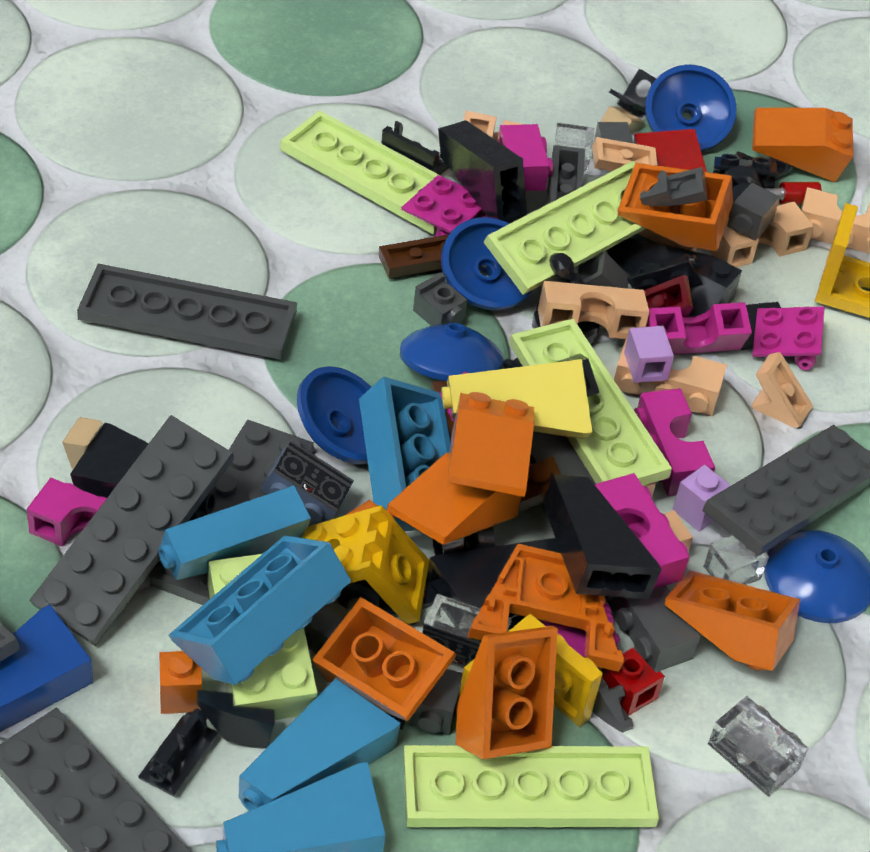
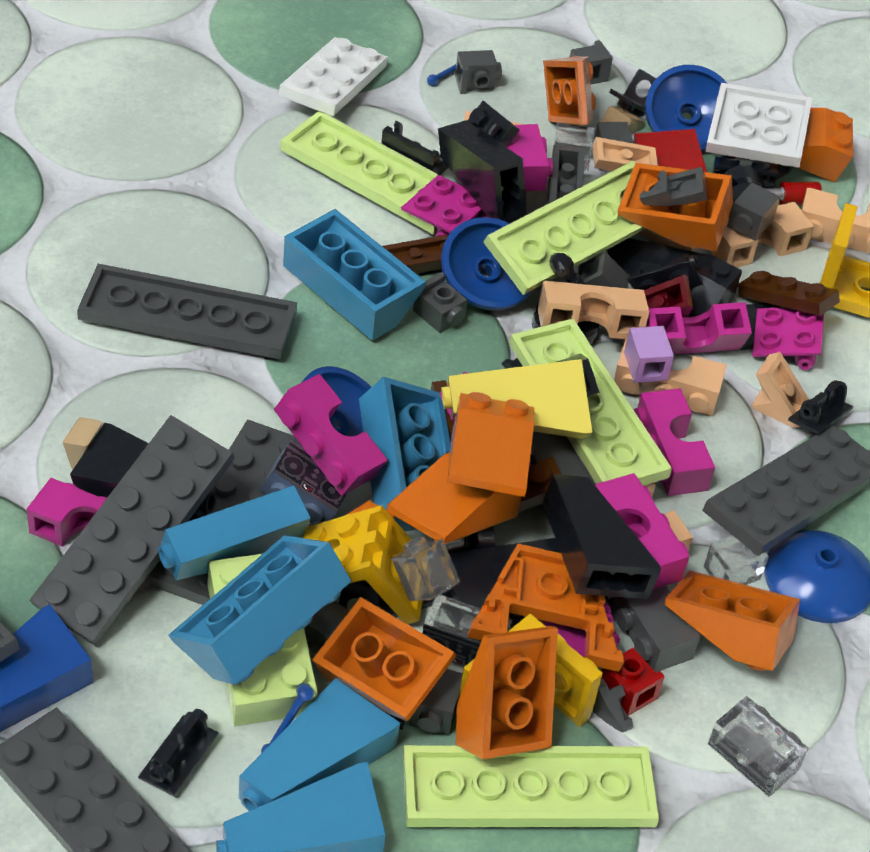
orange brick [159,651,202,714] -> none
black slope [197,690,275,748] -> none
blue dish [400,323,504,381] -> none
lavender brick [672,464,731,532] -> none
none -> blue hinge [261,683,314,753]
none -> dark pink arch [274,374,388,496]
none -> white plate [279,37,388,116]
none -> dark azure slope [283,209,426,341]
none -> clear brick [391,537,460,601]
none -> blue hinge [427,64,456,86]
none -> dark grey brick [455,50,502,94]
none -> black plate [467,100,520,147]
none -> orange slope [543,56,596,125]
none -> dark grey brick [570,40,613,85]
none -> white plate [706,83,812,168]
none -> reddish brown plate [738,271,840,316]
none -> black hinge [788,380,853,435]

